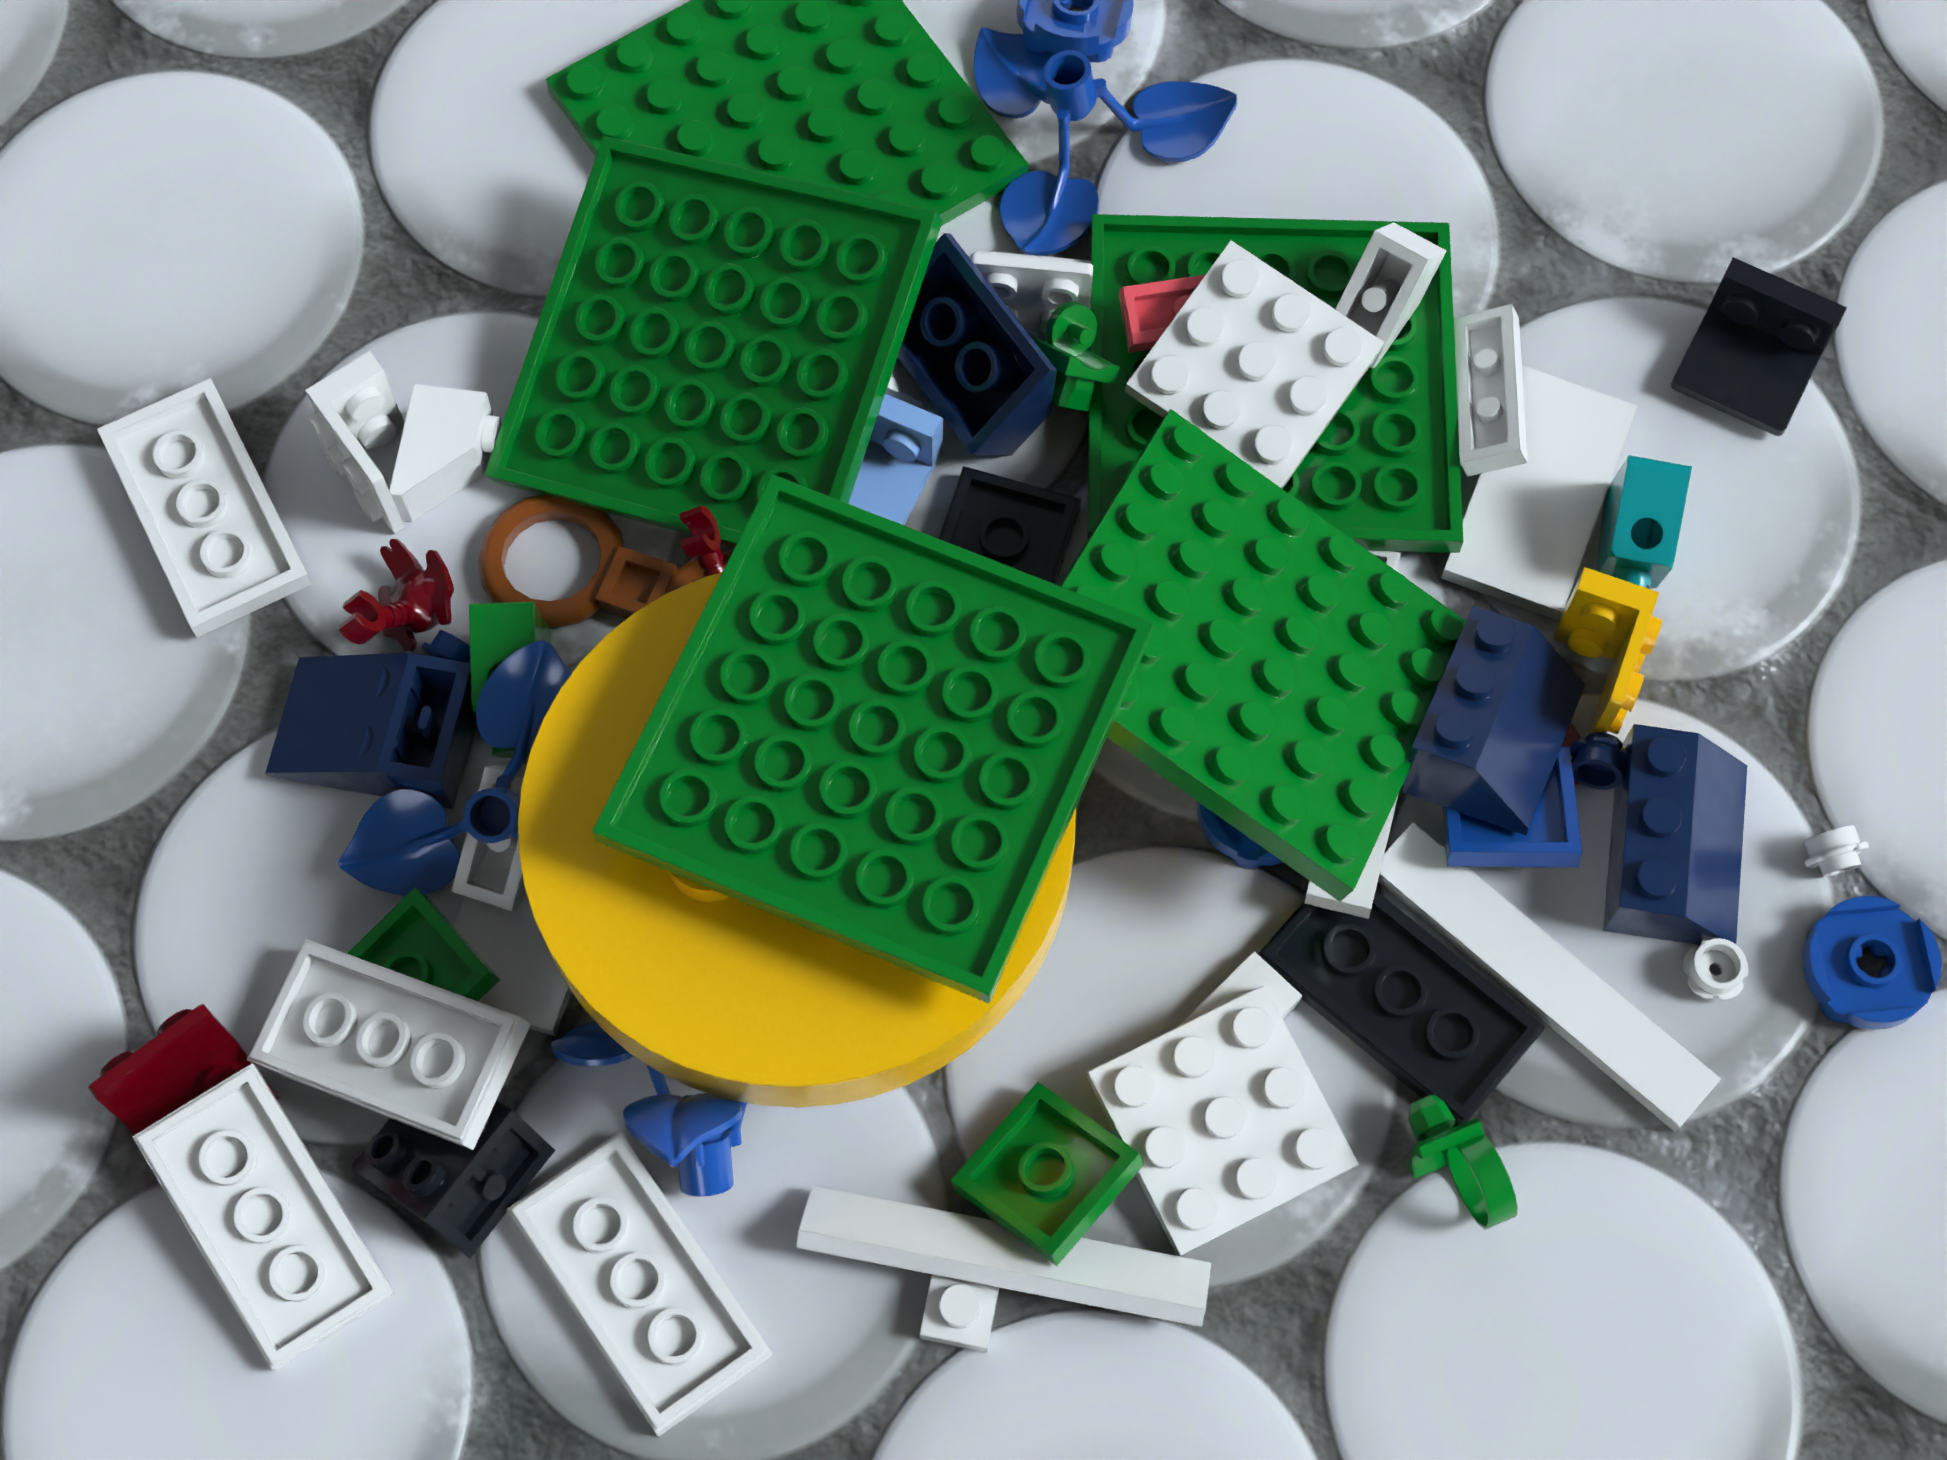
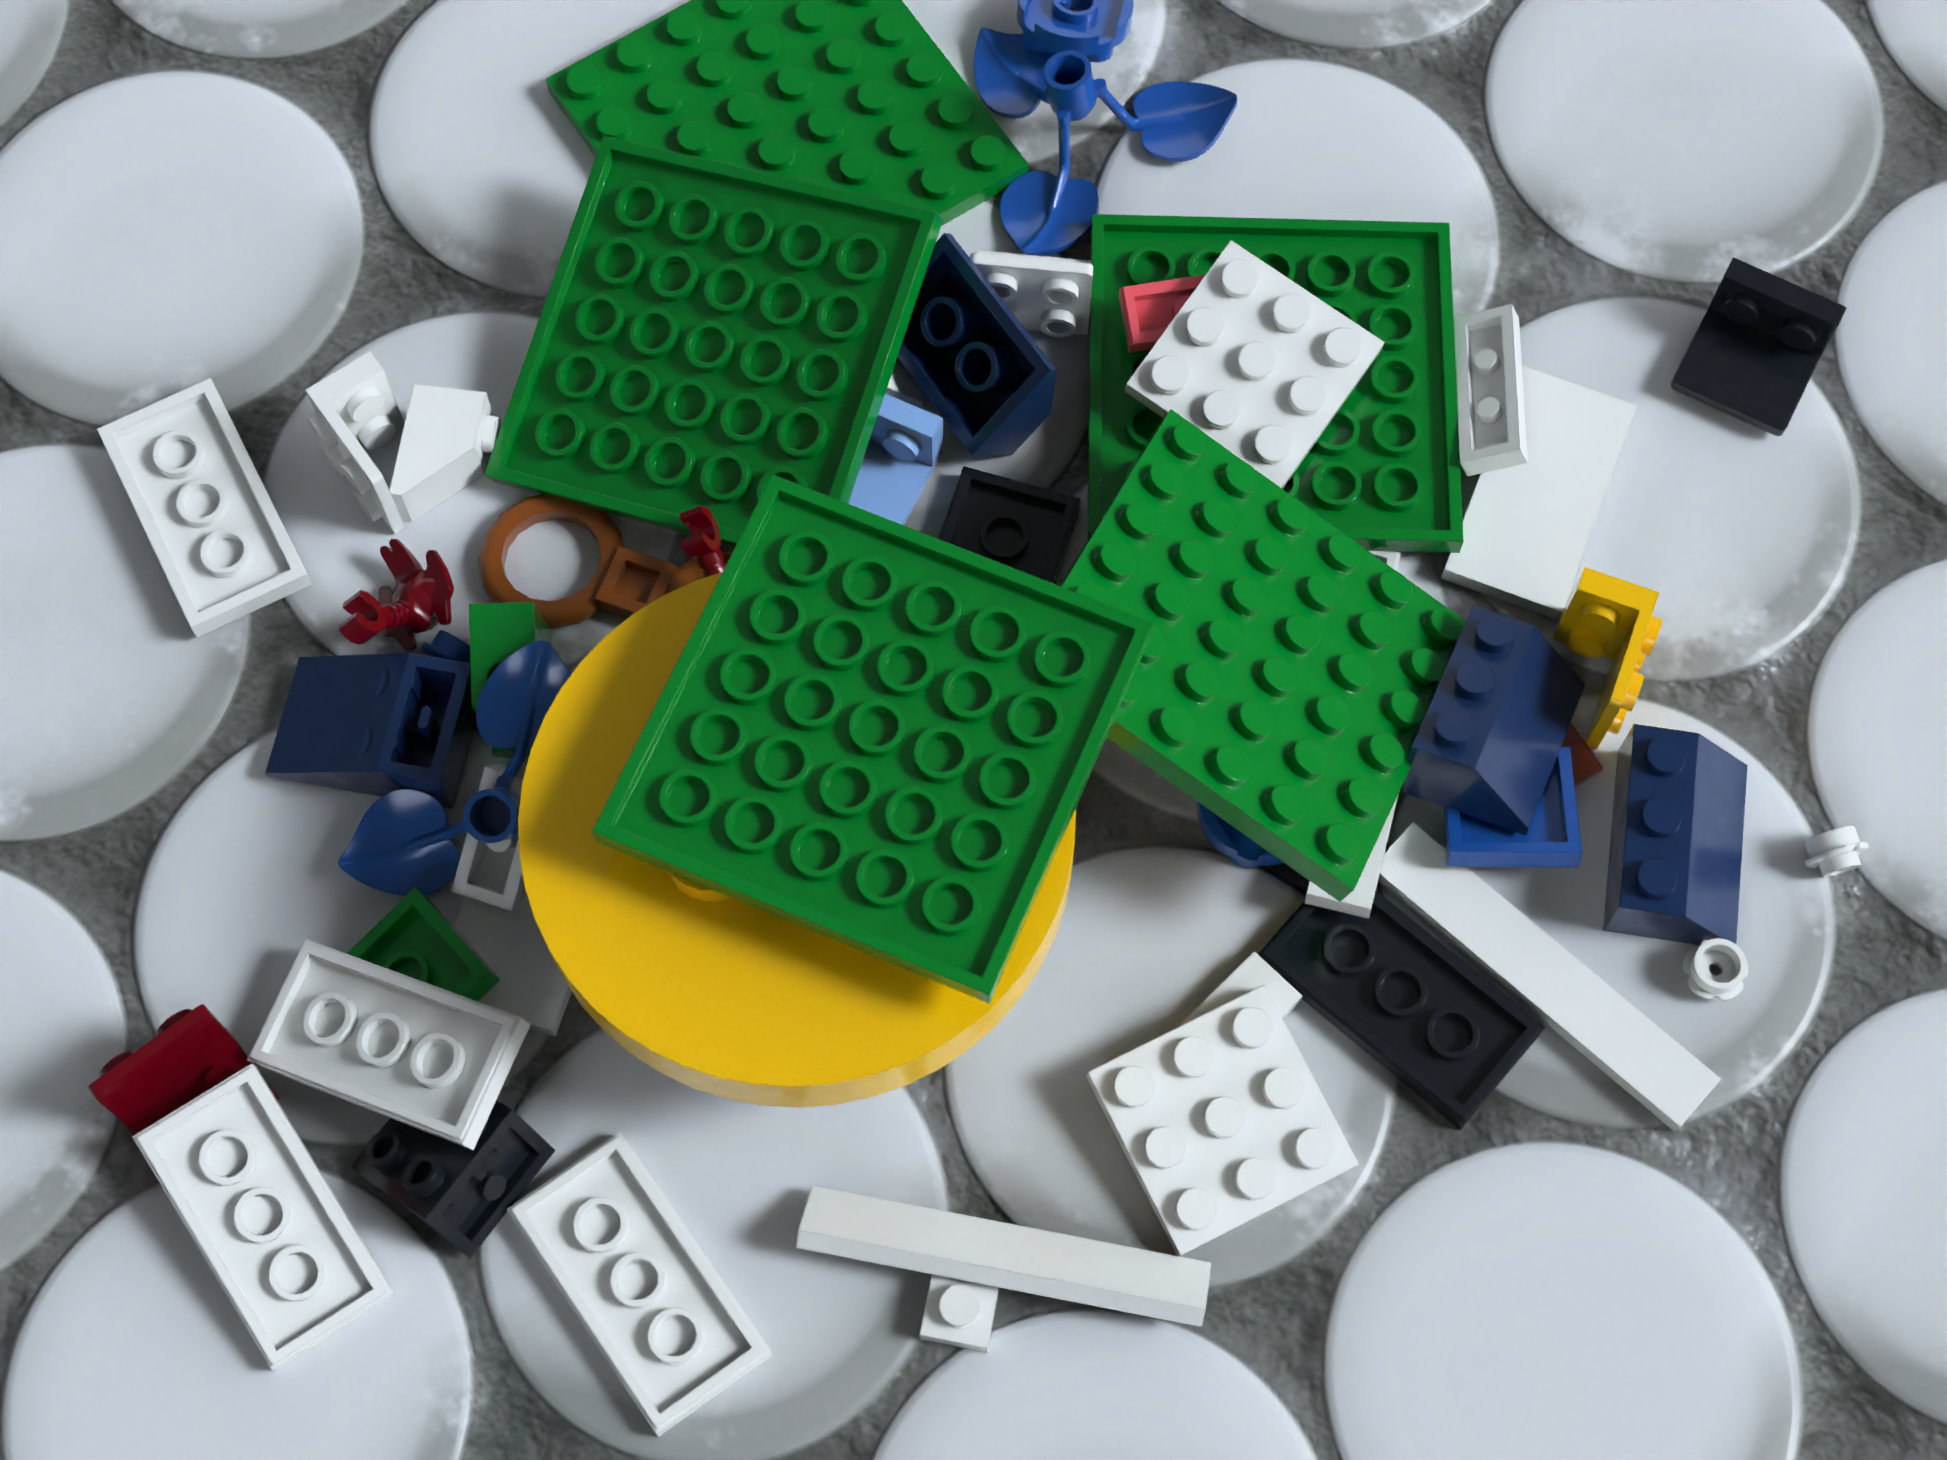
blue plant [551,1021,747,1197] -> none
green plate [951,1082,1144,1267] -> none
green hips [1028,302,1120,411] -> none
white slope [1335,222,1446,368] -> none
green piece [1407,1095,1518,1230] -> none
dark blue plate [1570,732,1628,790] -> none
teal torso [1595,455,1692,589] -> none
blue plate [1802,896,1942,1030] -> none

